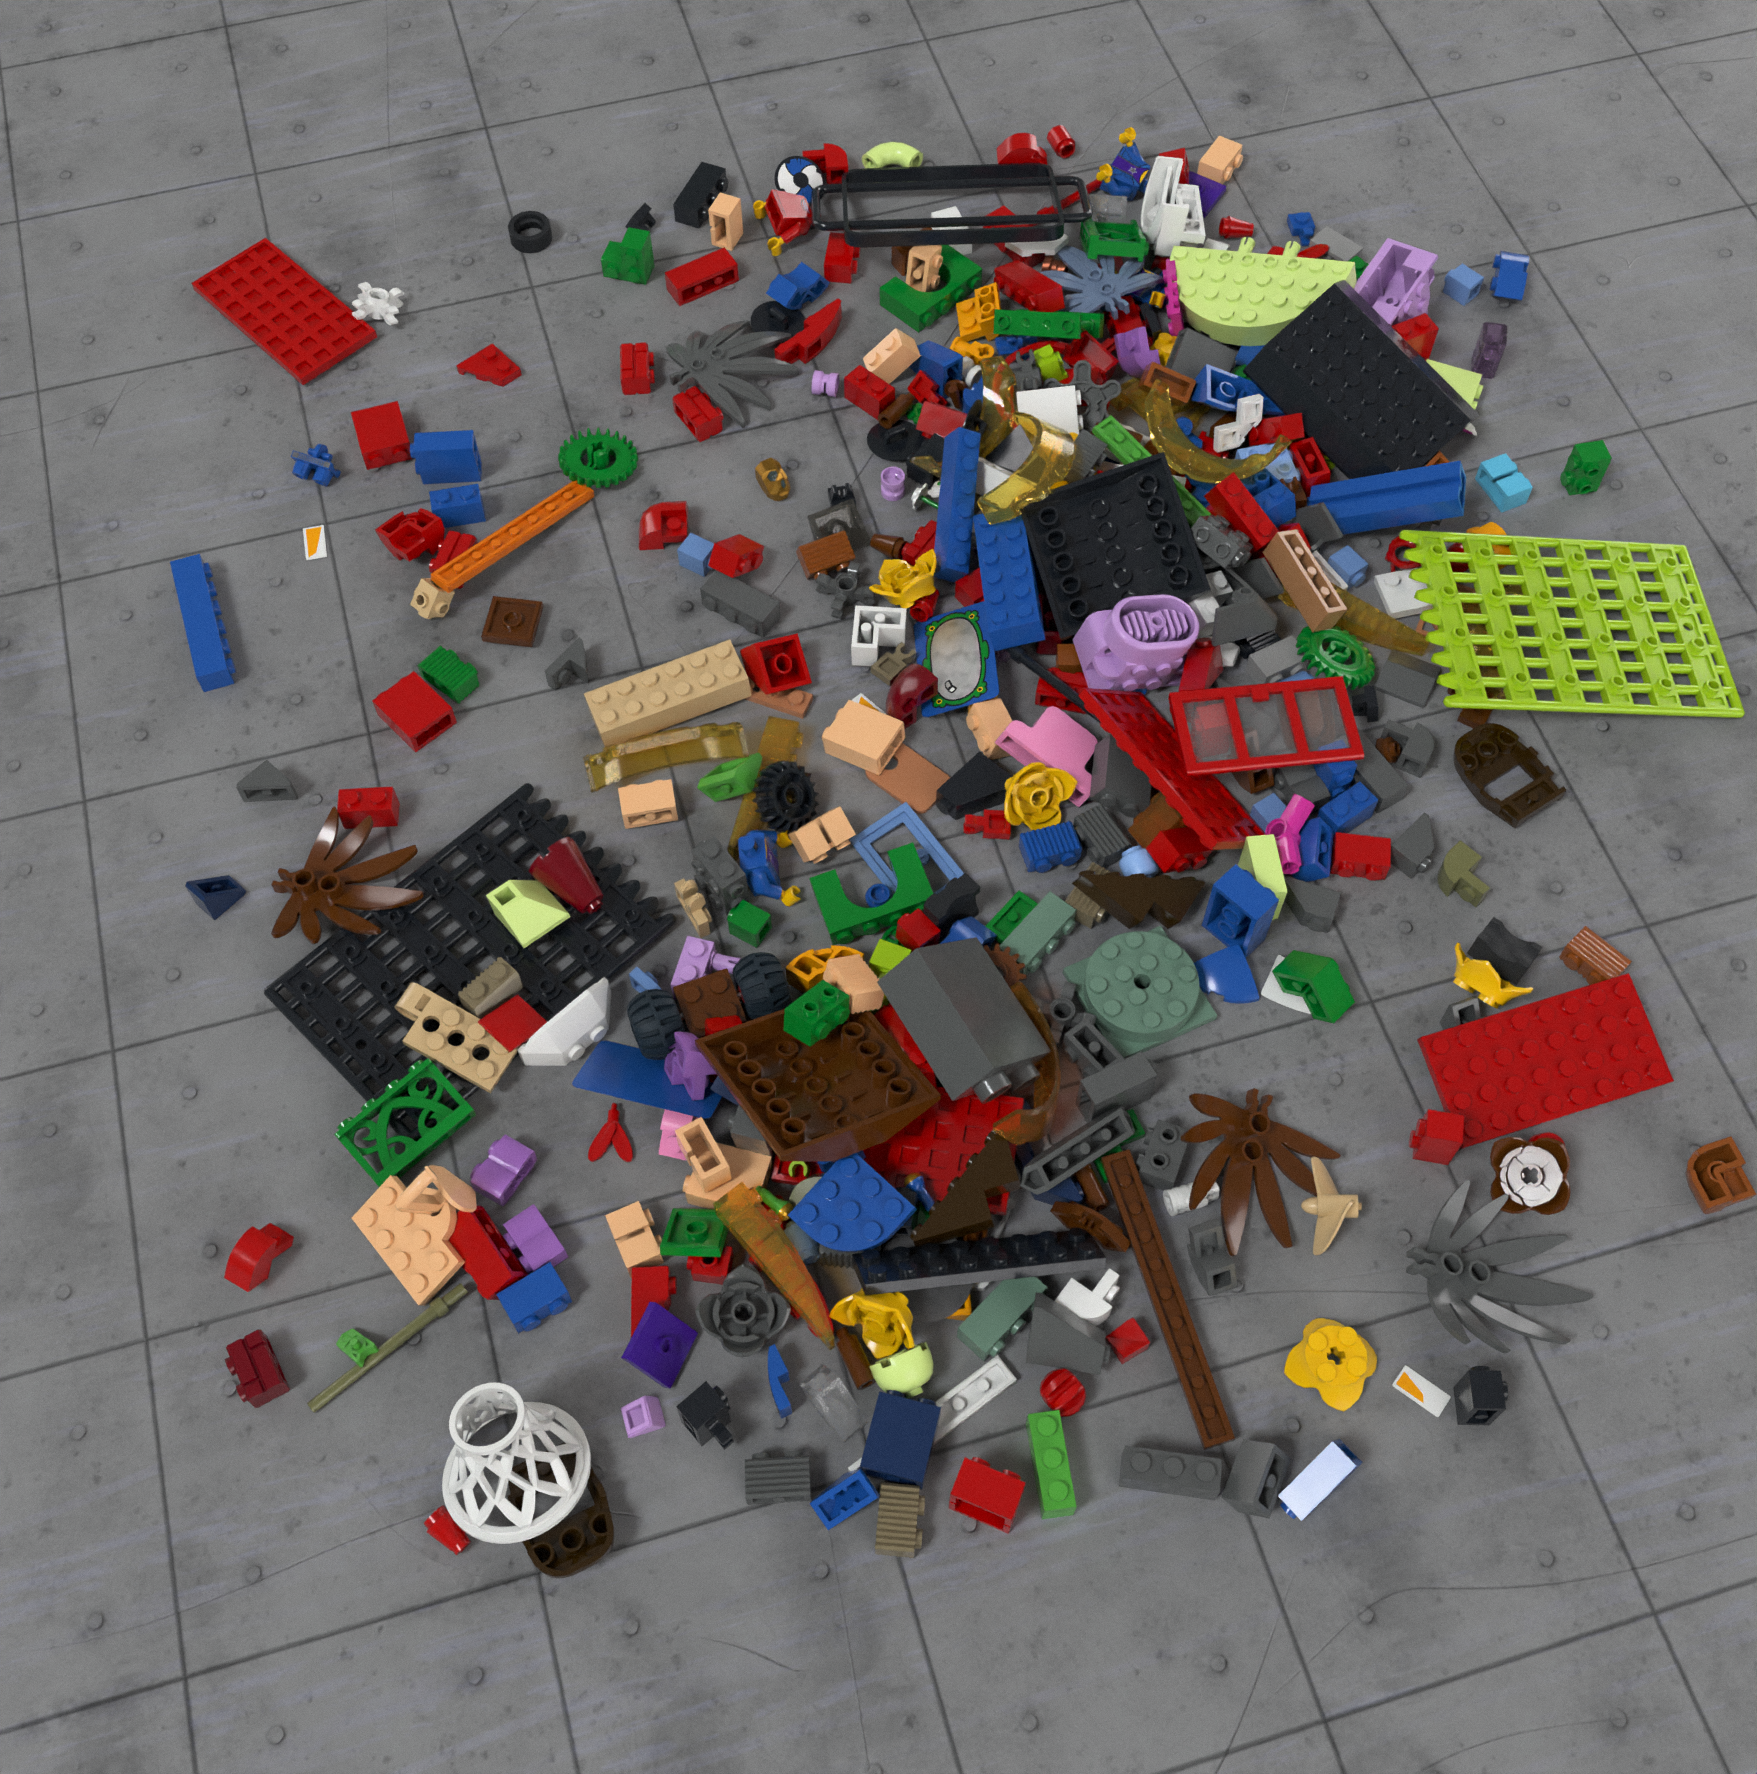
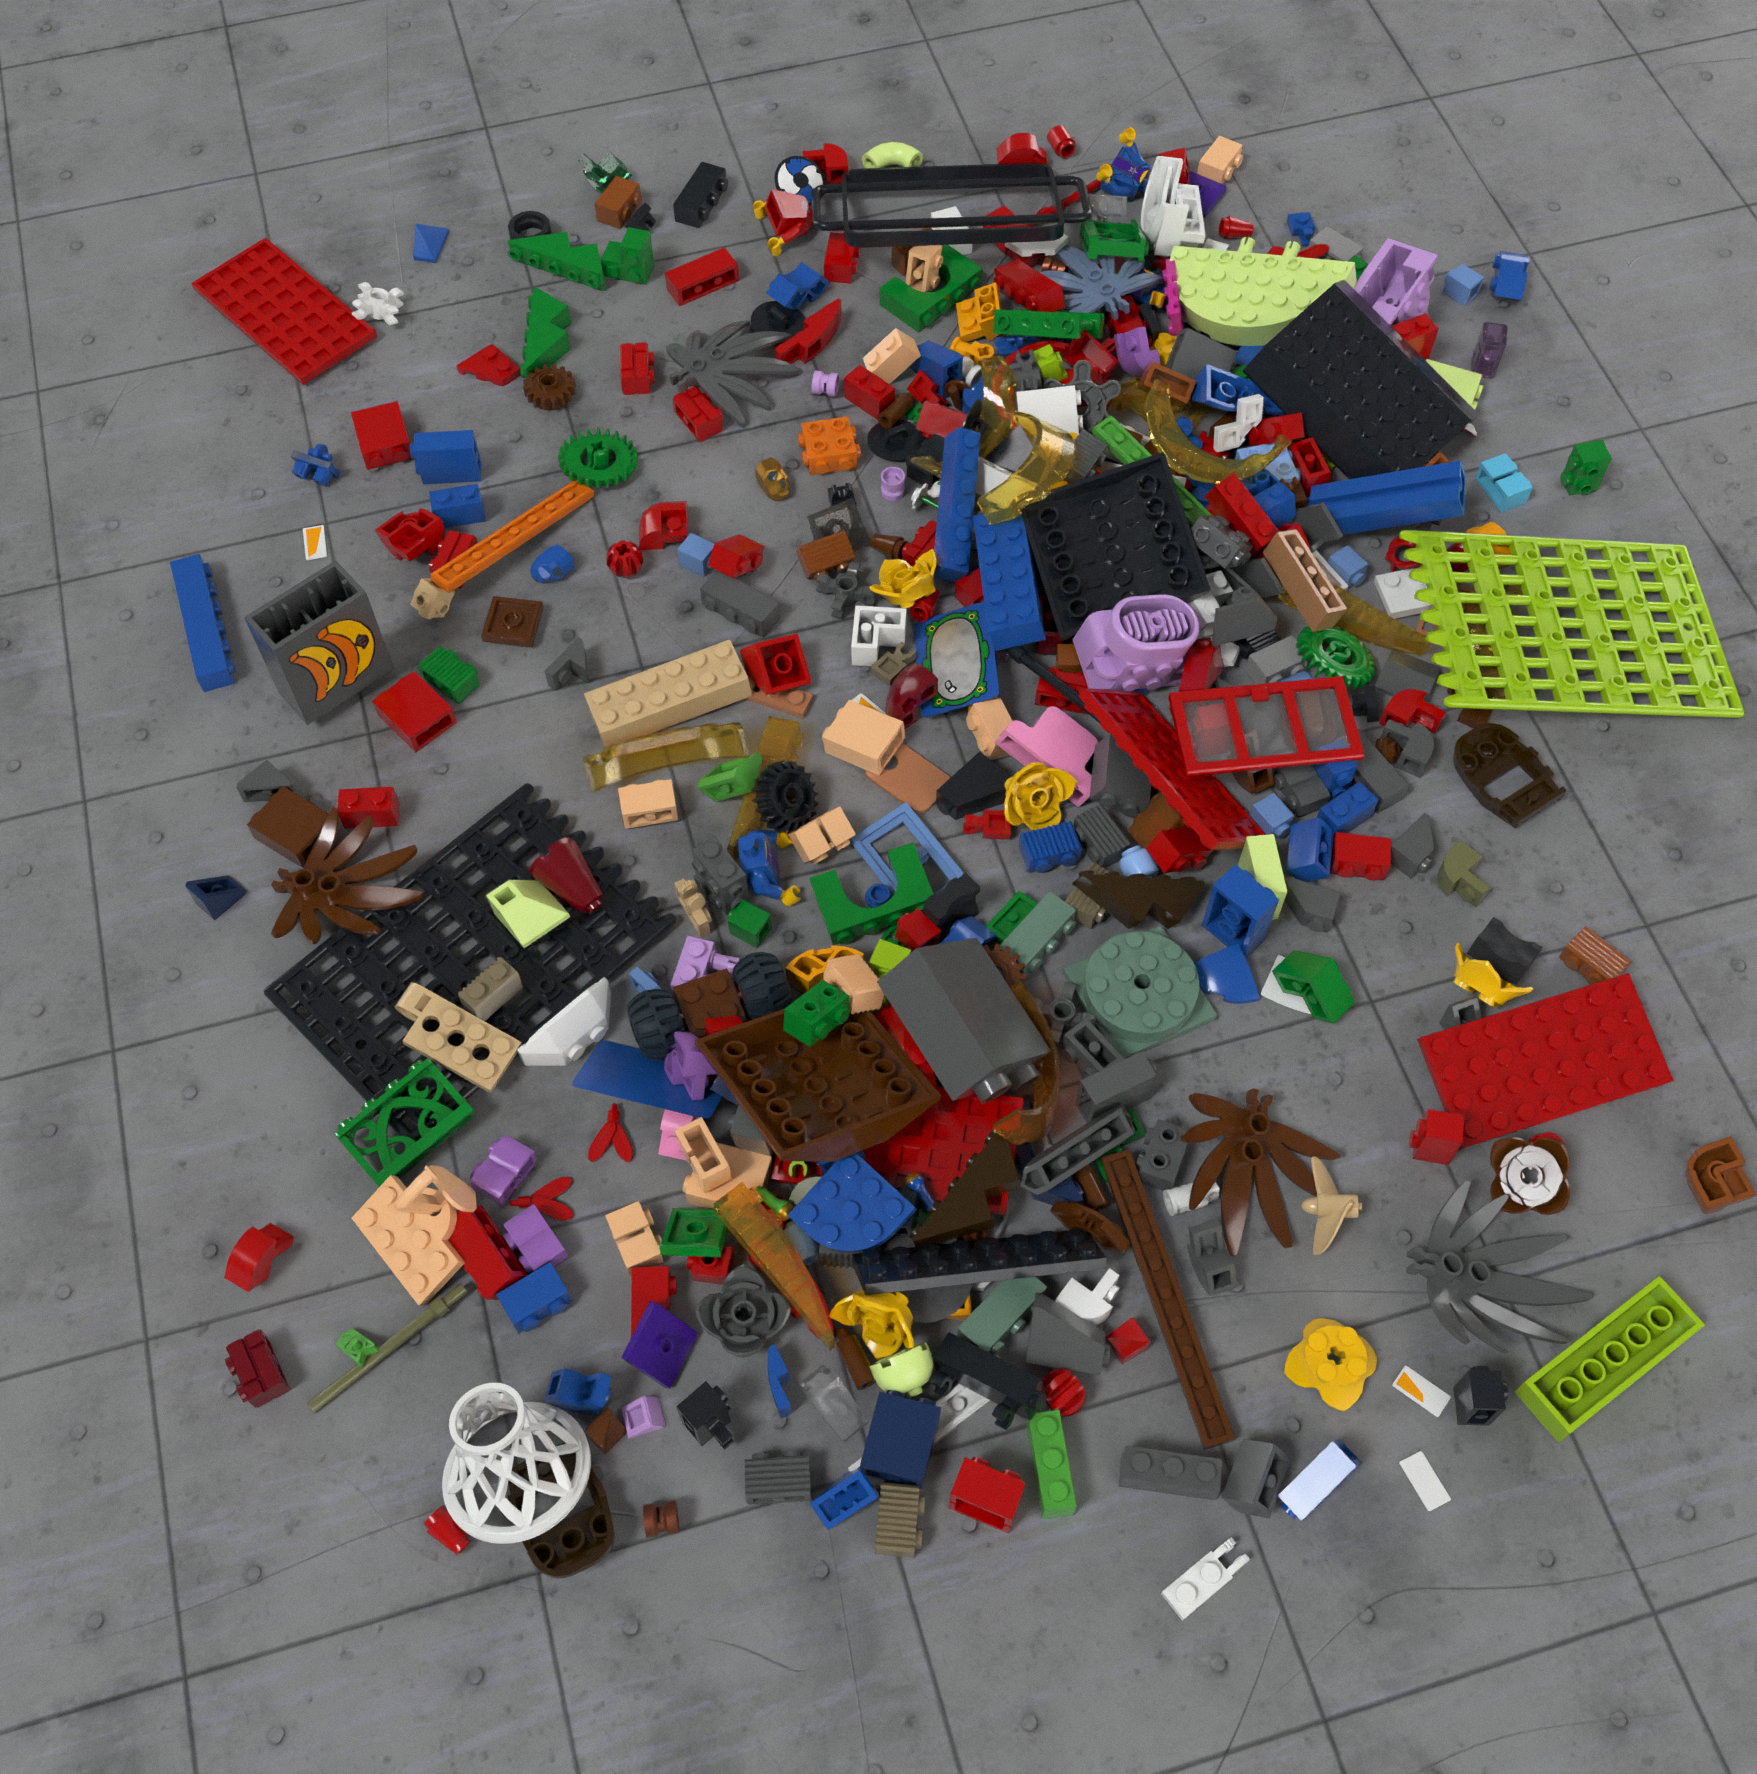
red window [478,994,547,1052] -> none
light nougat piece [708,192,743,251] -> none
dark pink piece [1265,794,1315,875] -> none
none -> dark grey brick [244,560,394,725]
none -> reddish brown brick [247,786,339,868]
none -> blue slope [413,224,449,263]
none -> green slope [508,232,605,291]
none -> red piece [509,1177,574,1221]
none -> green slope [520,287,571,379]
none -> reddish brown gear [523,364,576,410]
none -> blue rock [530,544,575,583]
none -> blue brick [543,1368,612,1415]
none -> clear green brick [578,152,632,193]
none -> reddish brown slope [585,1408,627,1455]
none -> dark orange piece [594,176,642,229]
none -> red piece [606,540,643,578]
none -> copper wheel [643,1500,679,1538]
none -> orange brick [797,416,861,475]
none -> black brick [930,1332,1047,1430]
none -> white hinge [1161,1537,1250,1621]
none -> red brick [1379,689,1446,734]
none -> white sticker [1399,1451,1451,1511]
none -> lime brick [1514,1276,1705,1443]

